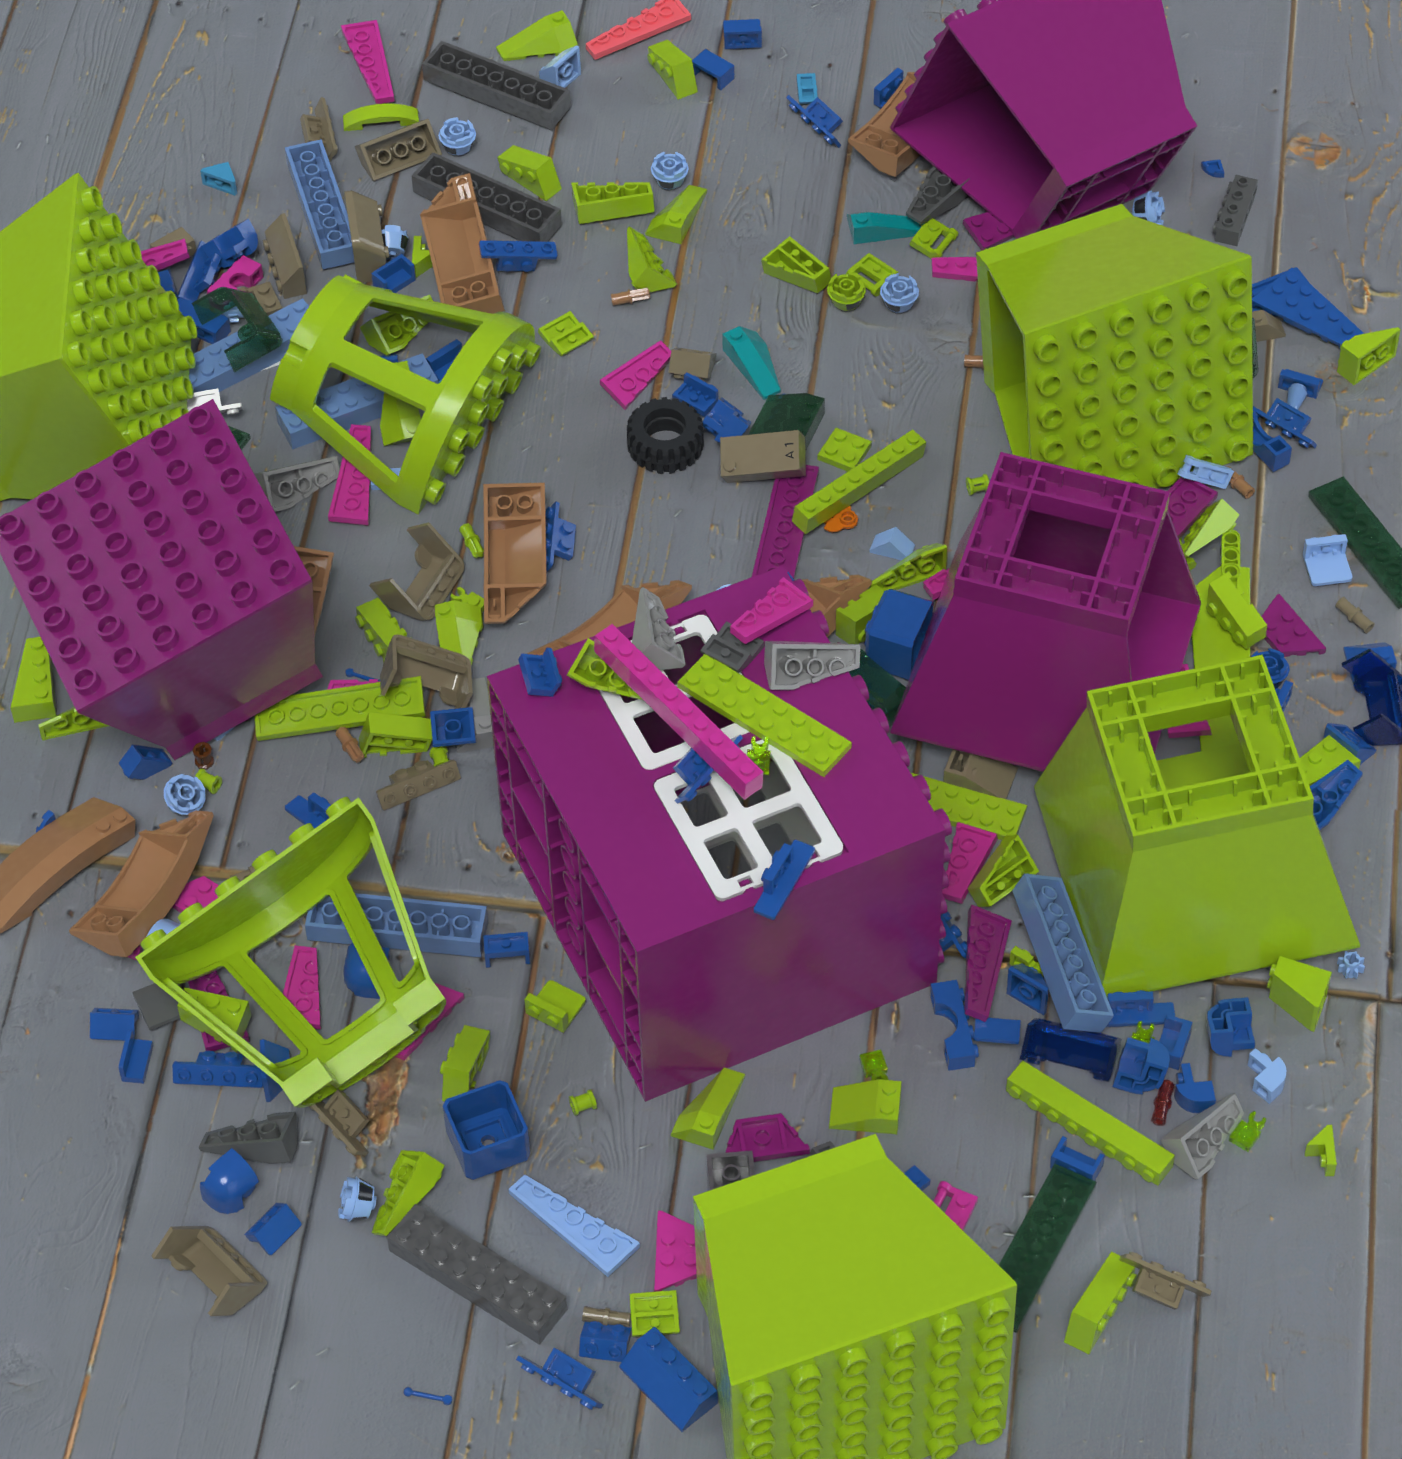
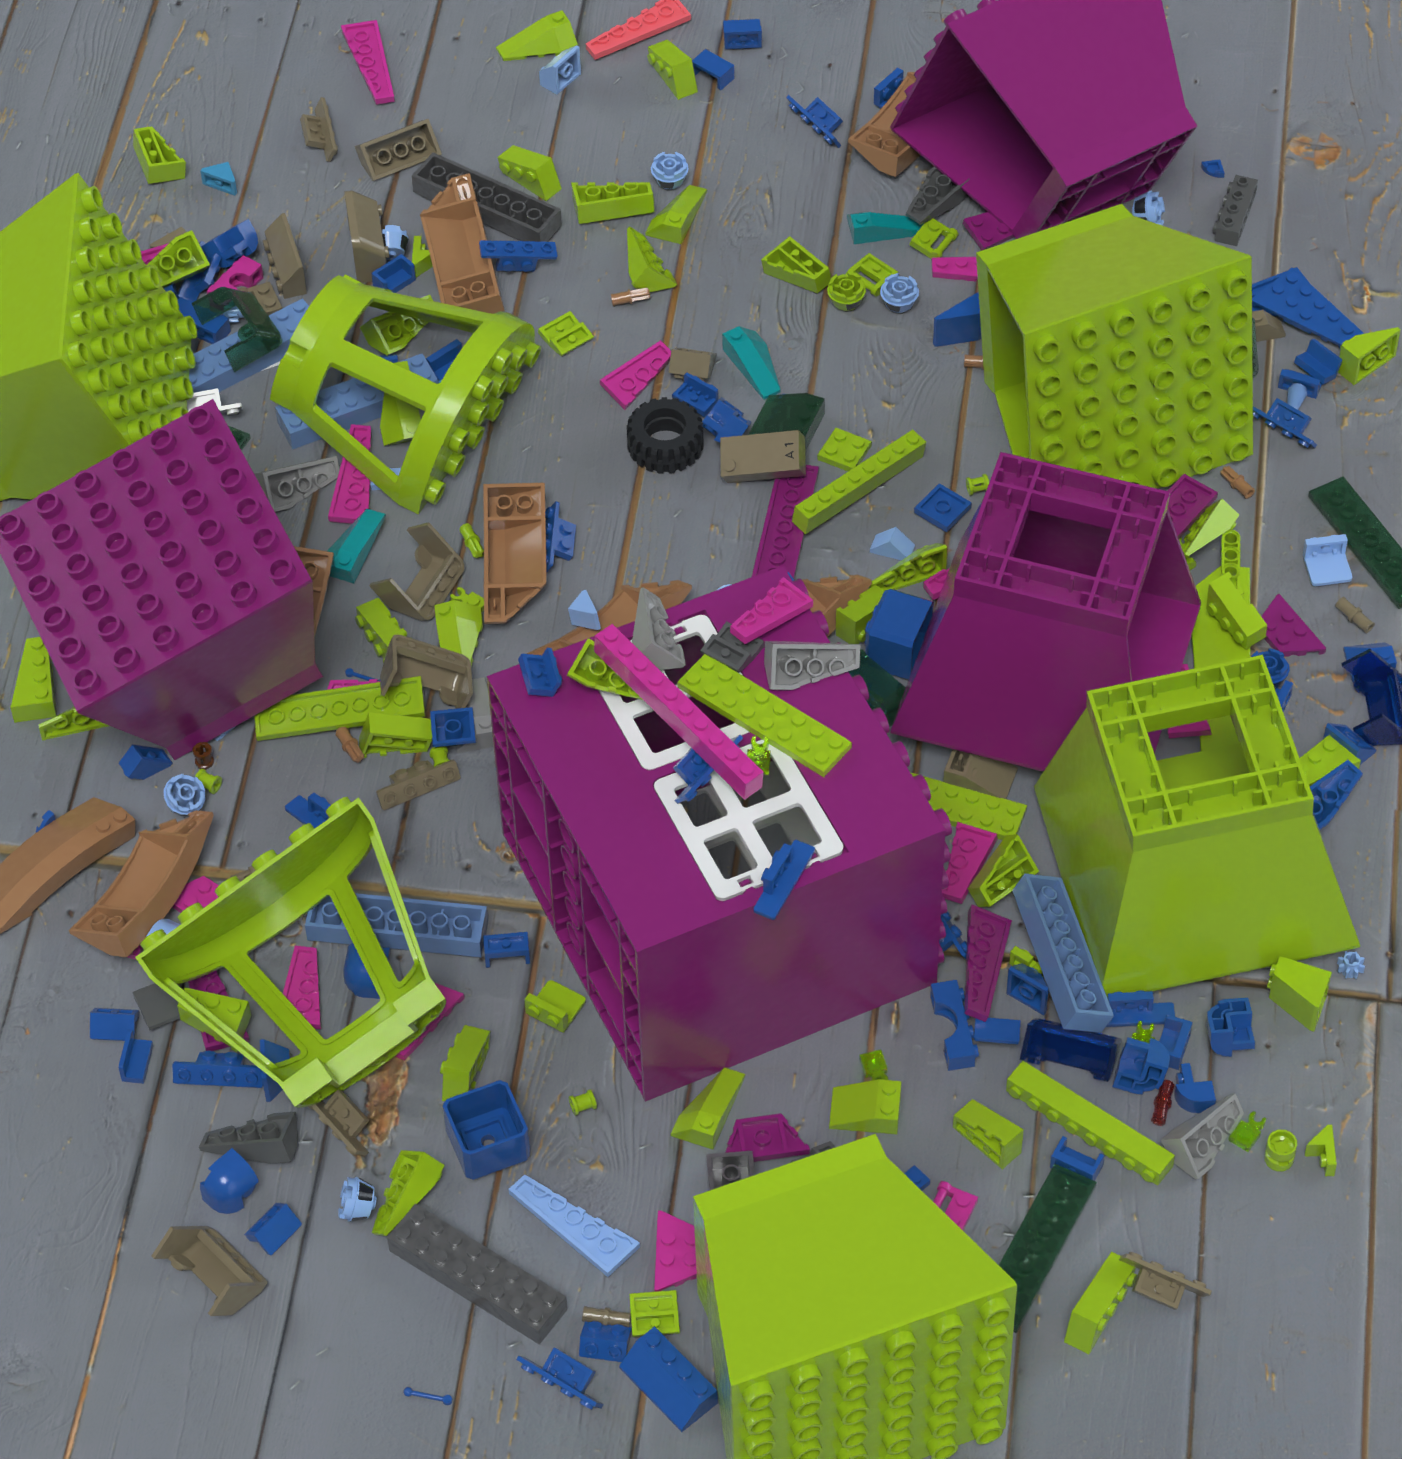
medium blue brick [285,139,354,270] -> none
lime slope [343,103,419,131] -> none
flat silver brick [422,41,571,130] -> none
light blue cone [438,117,476,155] -> none
dark azure slope [797,73,818,104] -> none
orange plate [824,506,858,532] -> none
light blue plate [1177,455,1234,489] -> none
light blue brick [1247,1048,1286,1104] -> none
blue arch [1253,408,1292,472] -> none
none -> lime wedge [133,126,186,184]
none -> lime wedge [147,230,210,288]
none -> teal wedge [327,509,386,584]
none -> light blue slope [568,590,601,630]
none -> blue plate [914,483,972,532]
none -> blue slope [933,292,982,347]
none -> lime wedge [953,1099,1024,1170]
none -> lime wheel [1264,1130,1297,1172]
none -> blue panel [1294,339,1342,384]

